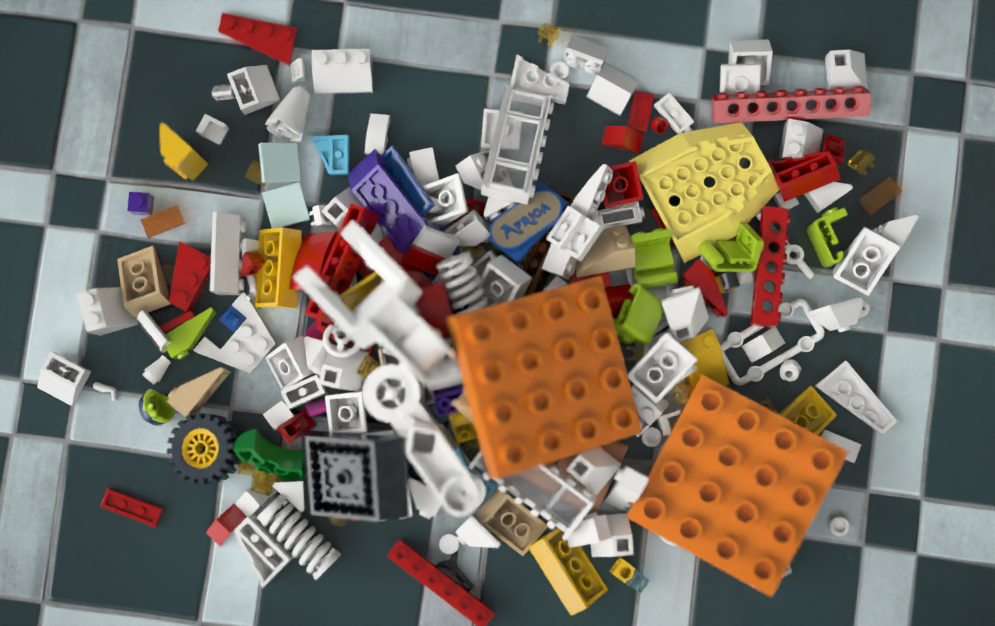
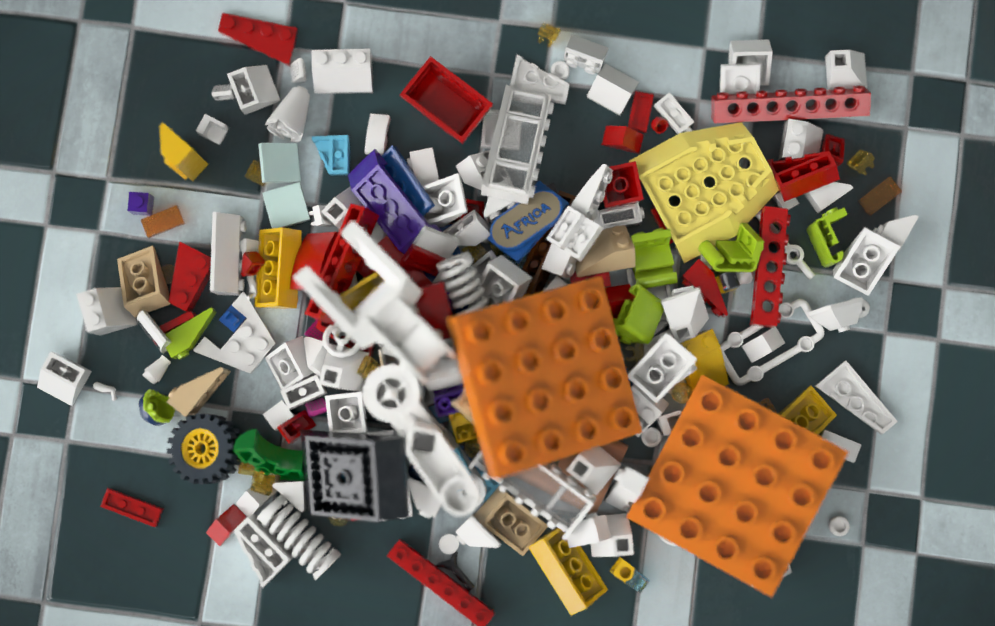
white piece [780,359,801,382] -> none
none -> red container [400,56,493,144]

